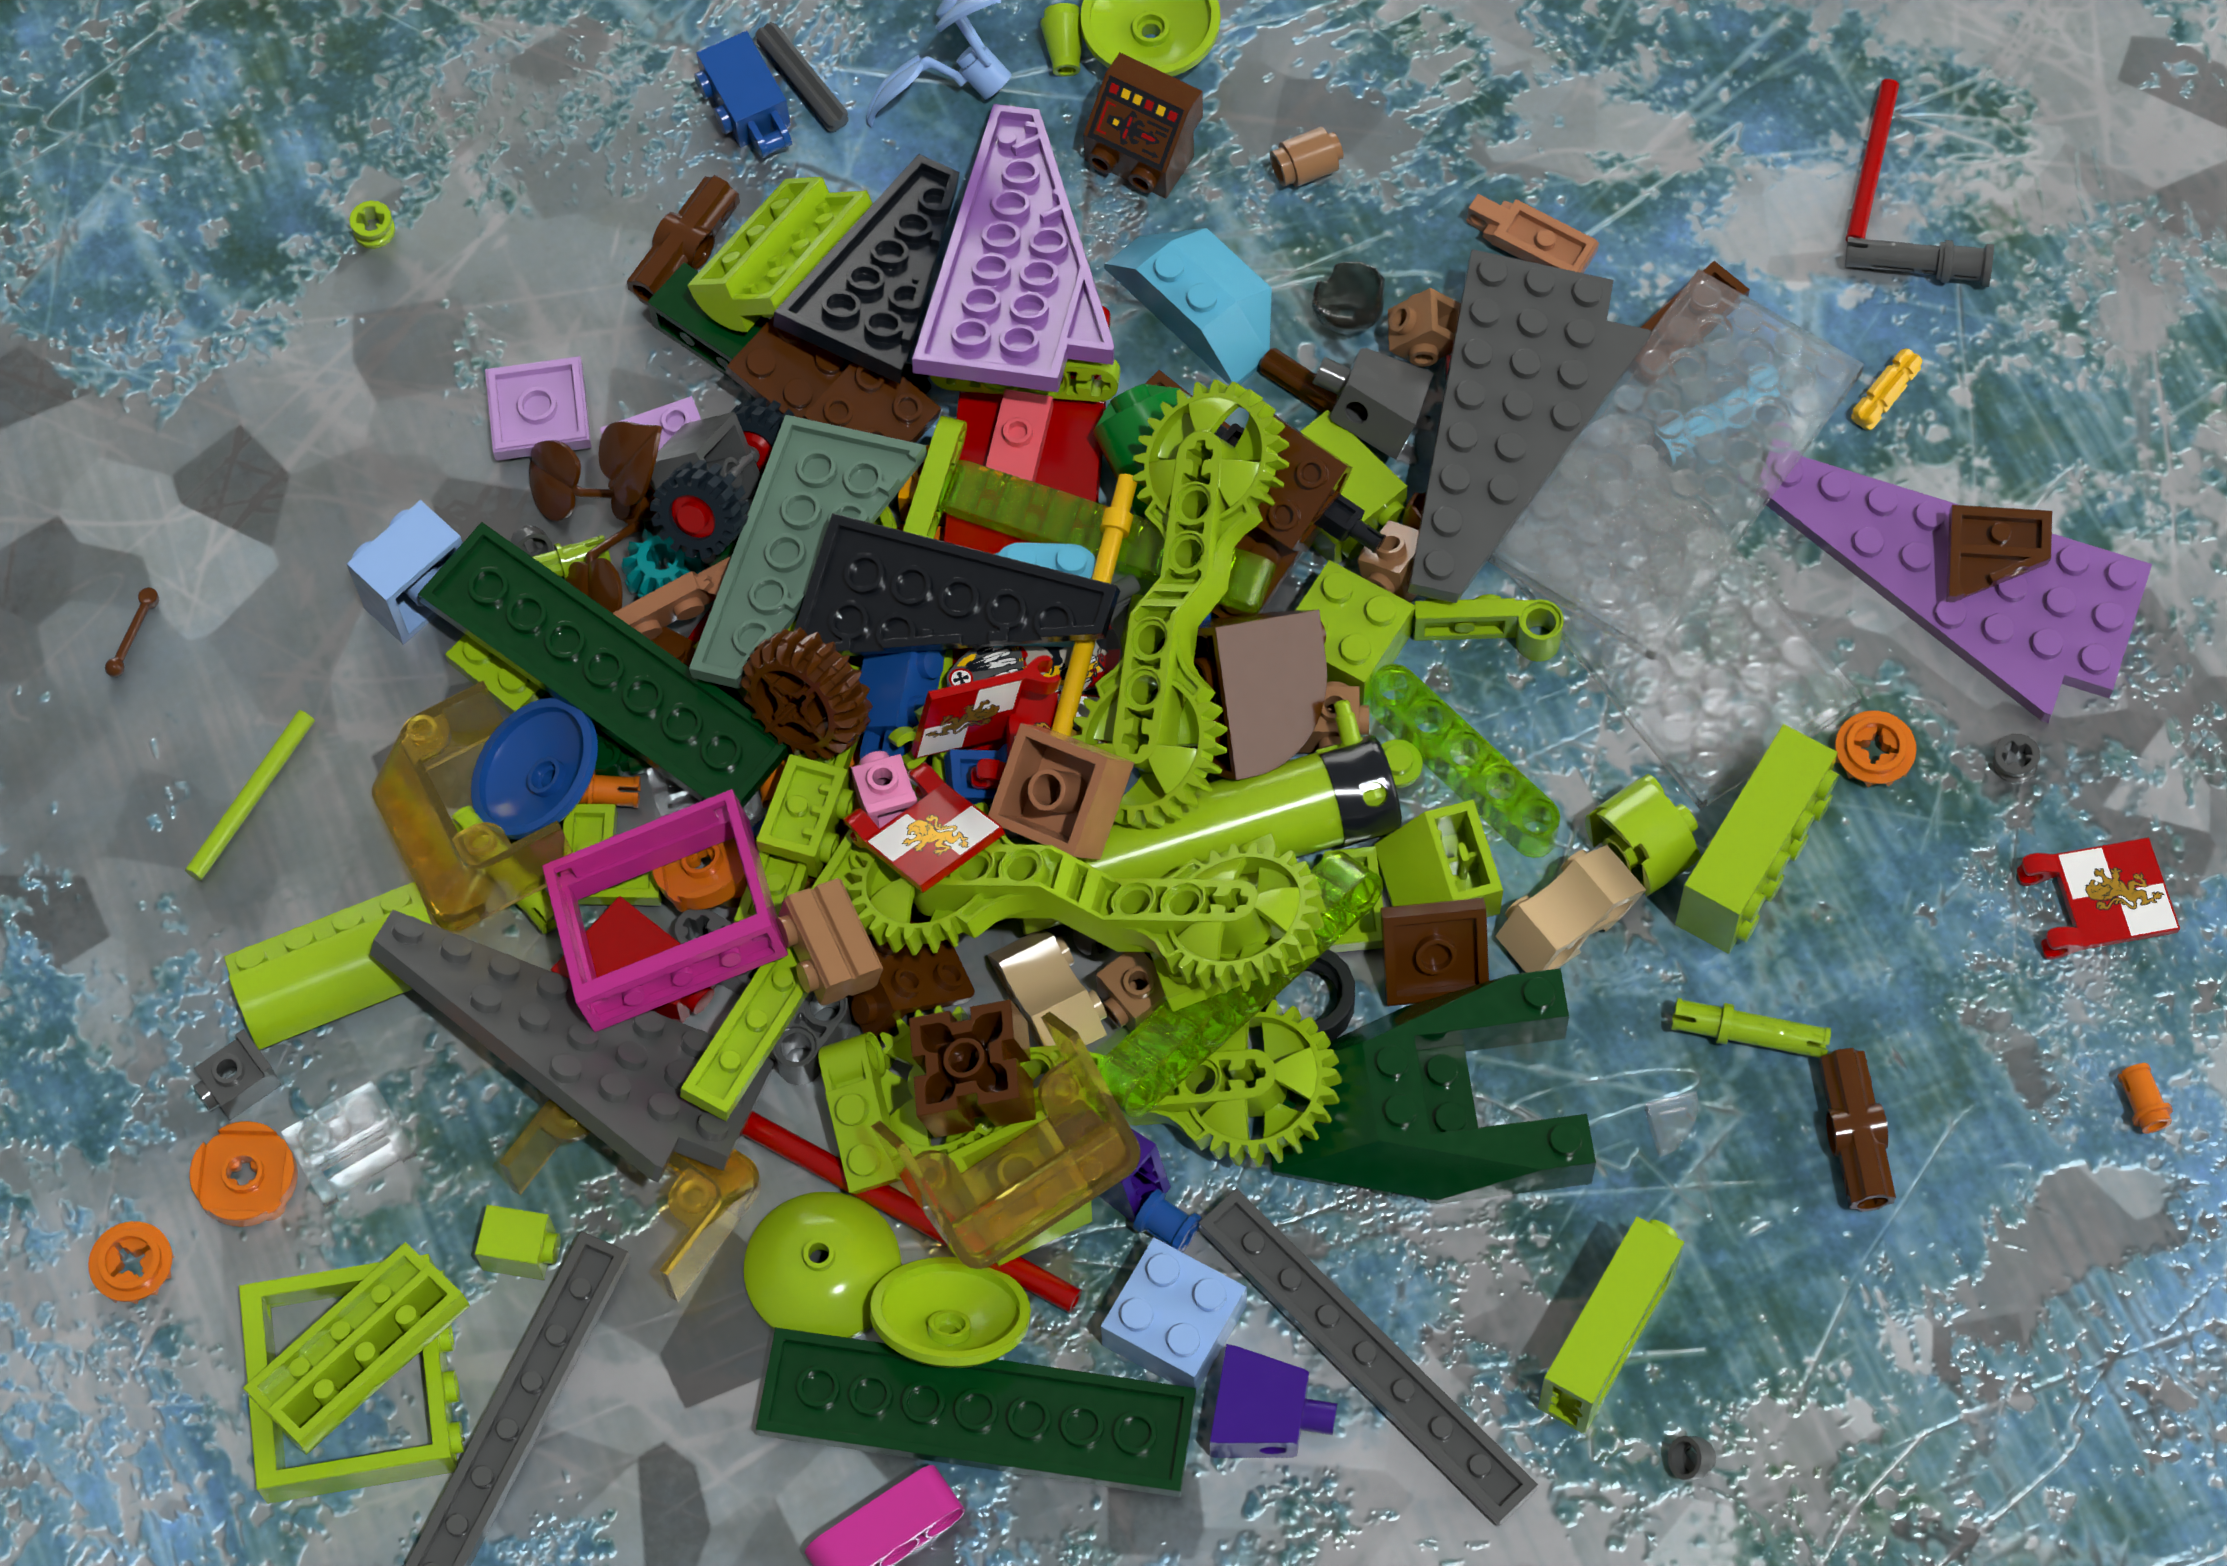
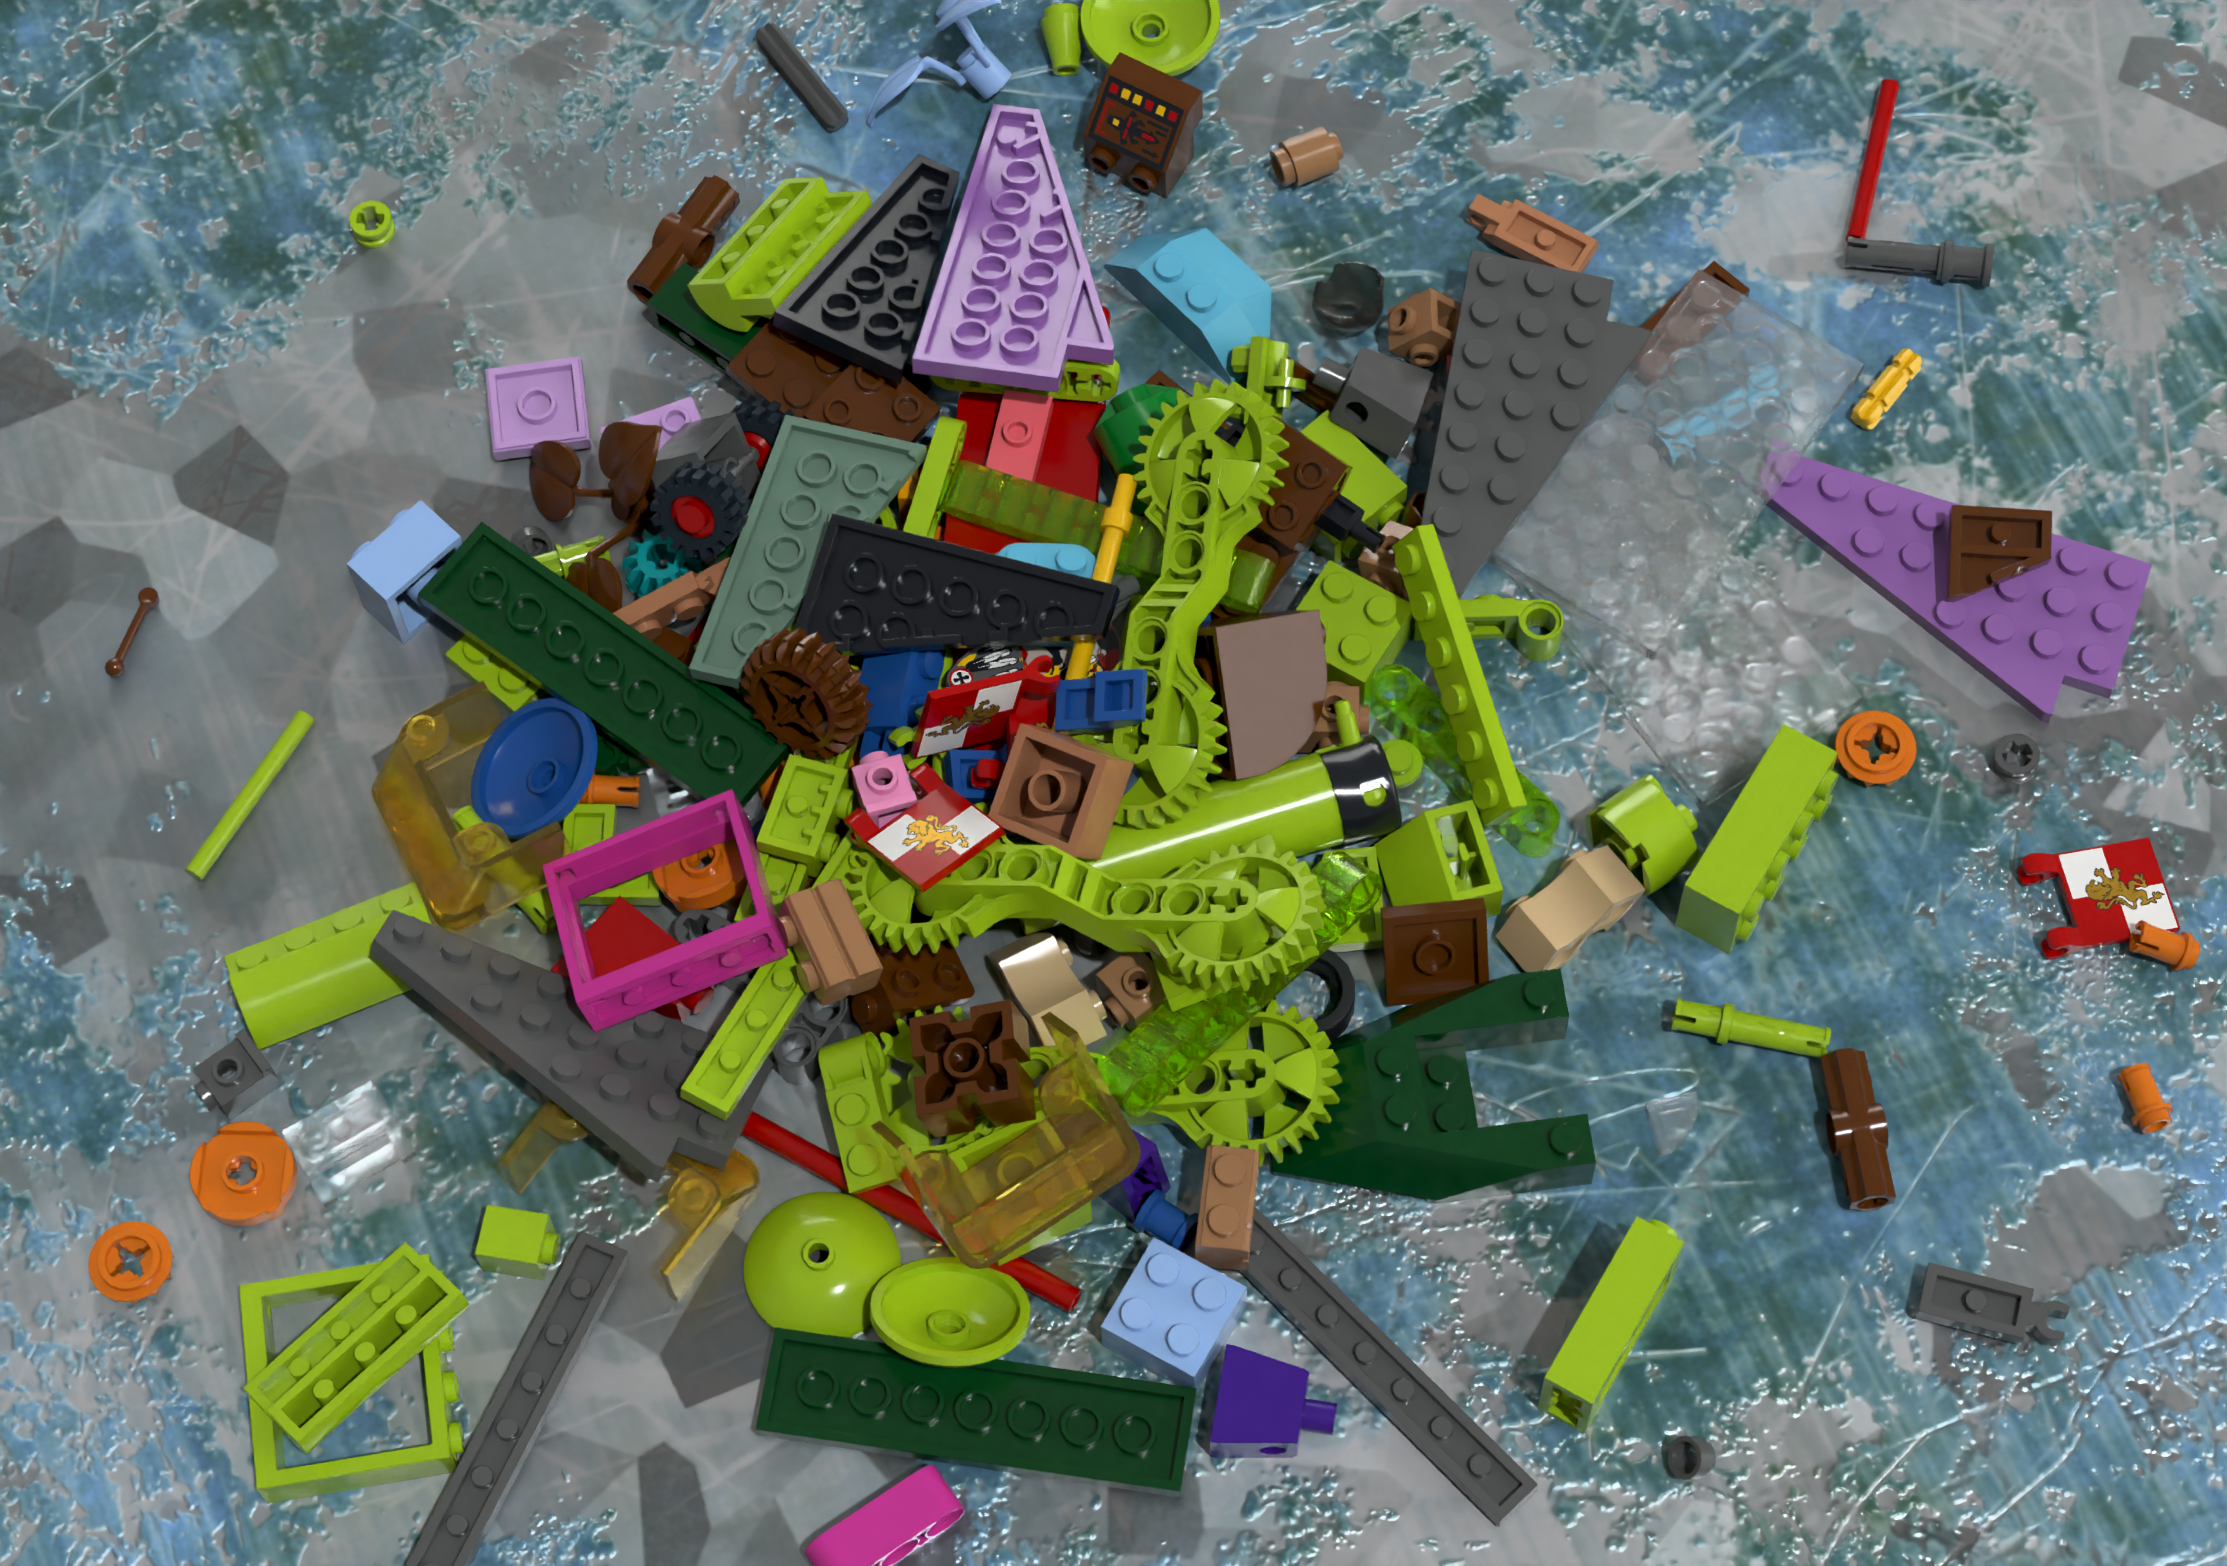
blue brick [694,30,792,158] -> none
none -> blue slope [1055,669,1147,735]
none -> medium nougat brick [1195,1145,1260,1271]
none -> lime hips [1229,336,1306,424]
none -> lime plate [1392,524,1527,826]
none -> dark grey plate [1916,1262,2070,1346]
none -> orange pin [2129,920,2200,972]

